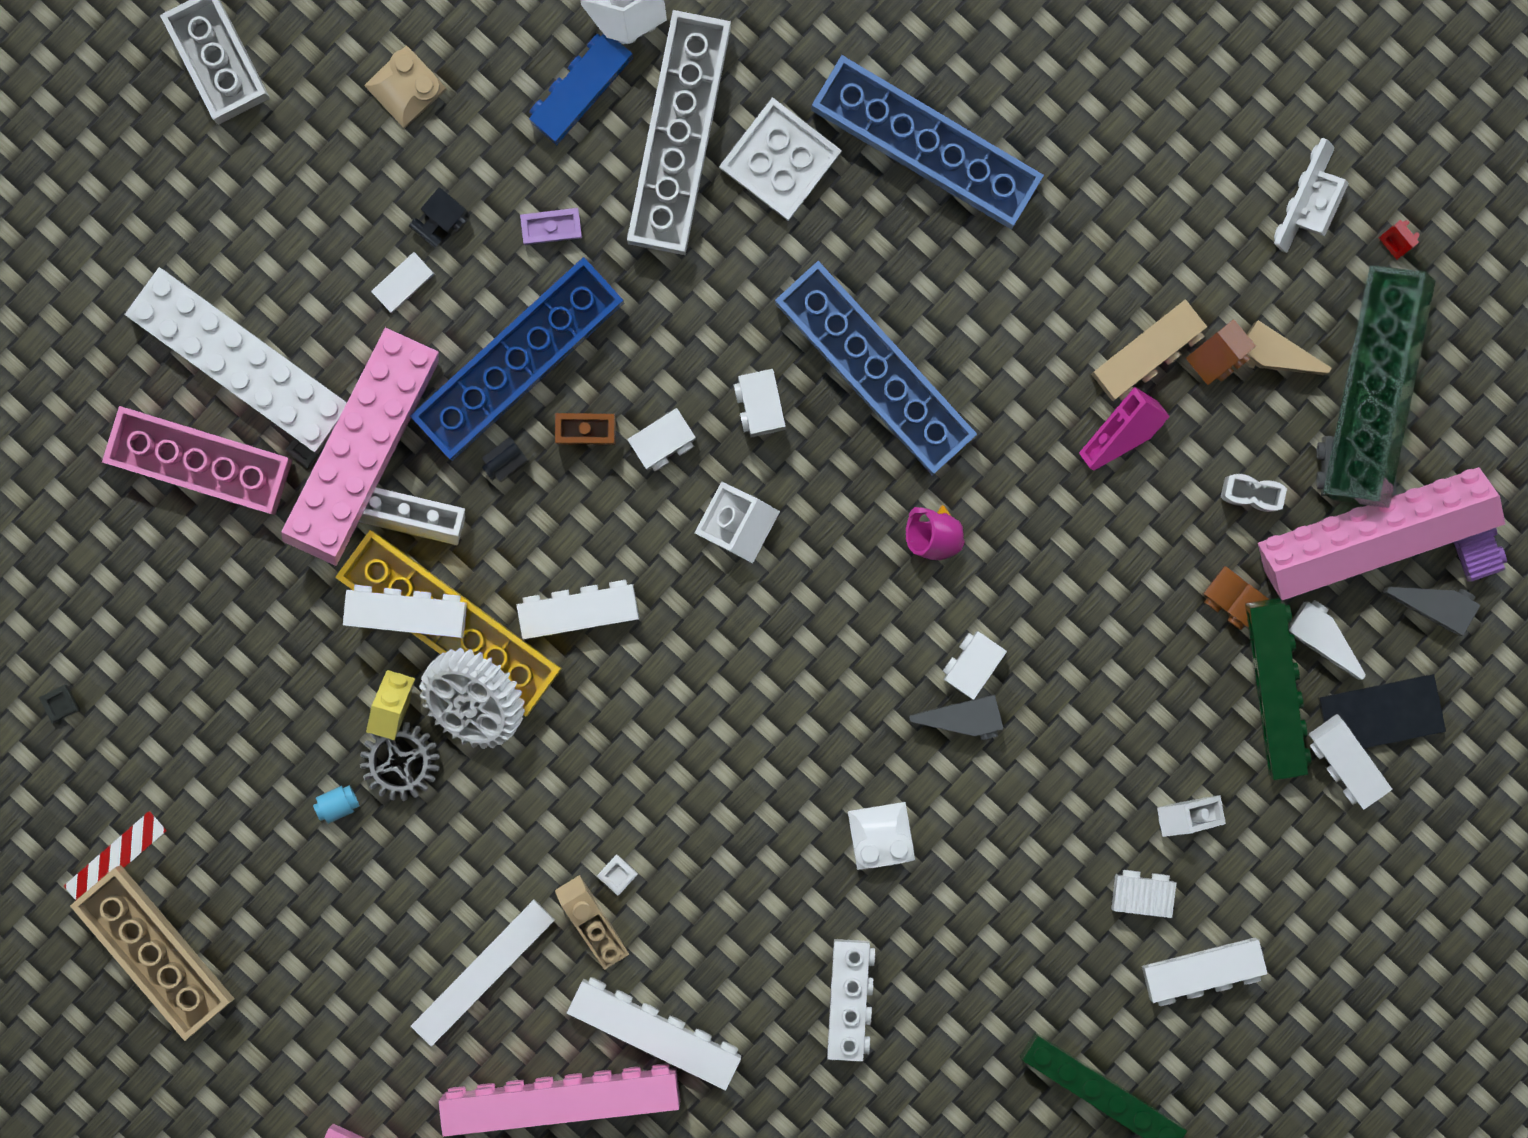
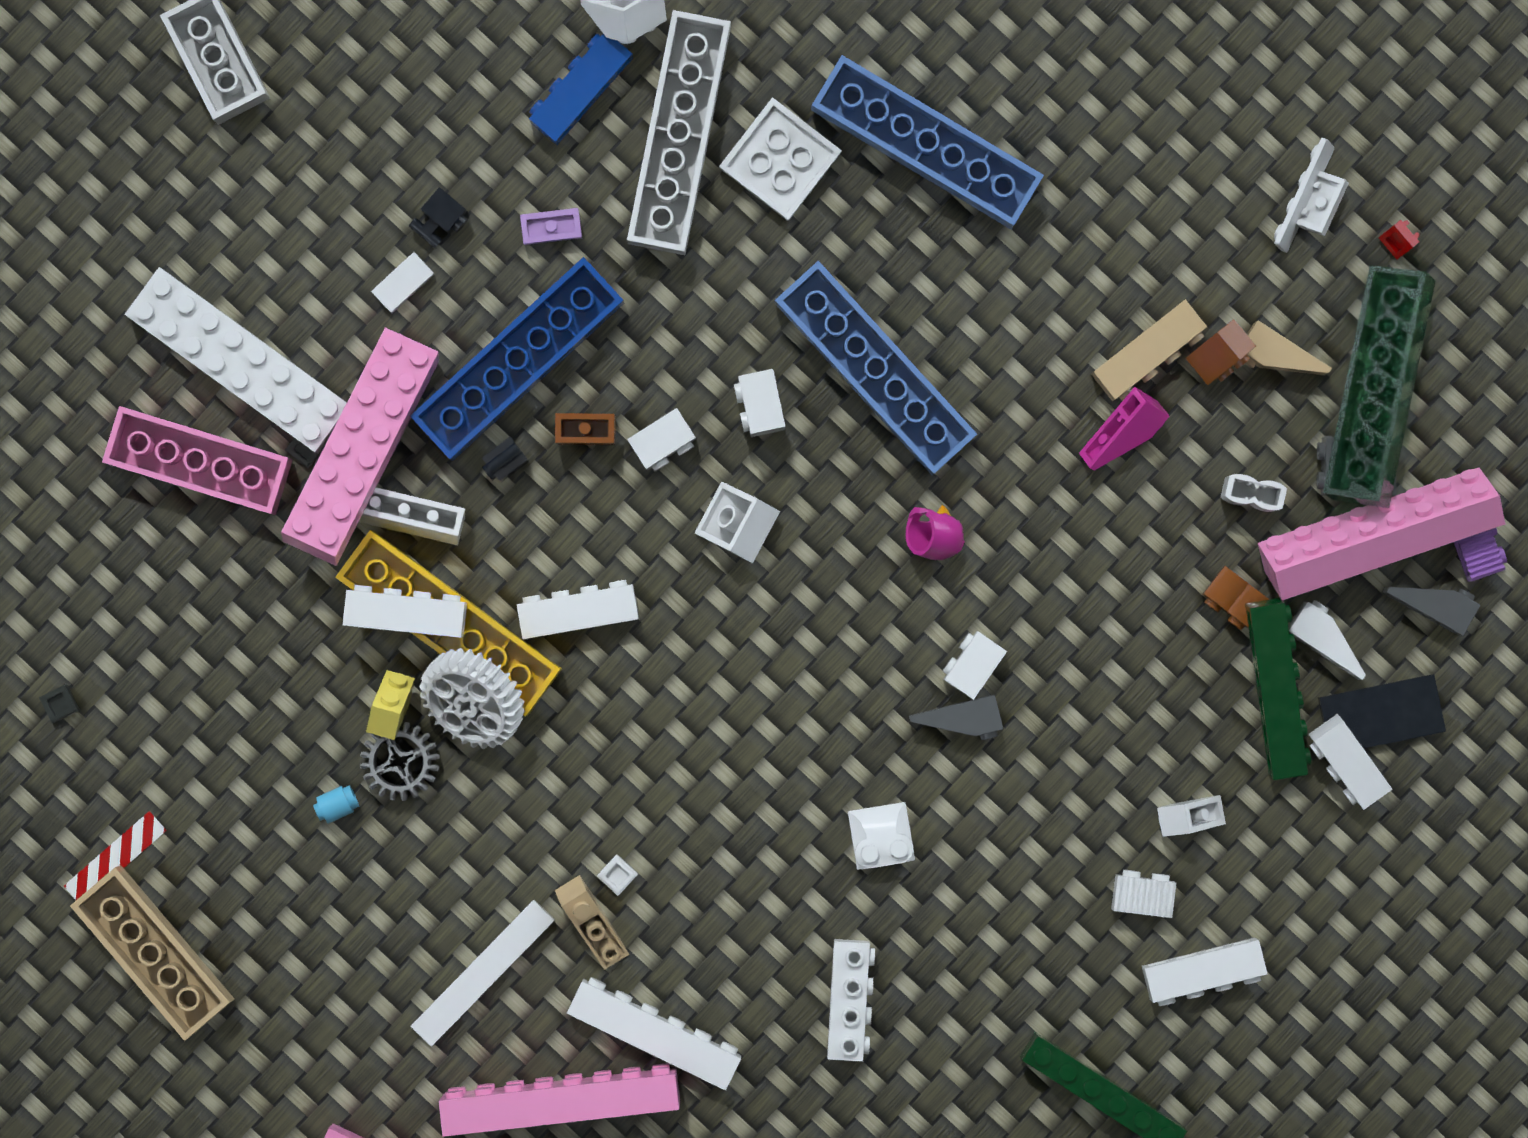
tan slope [364,45,447,129] -> none

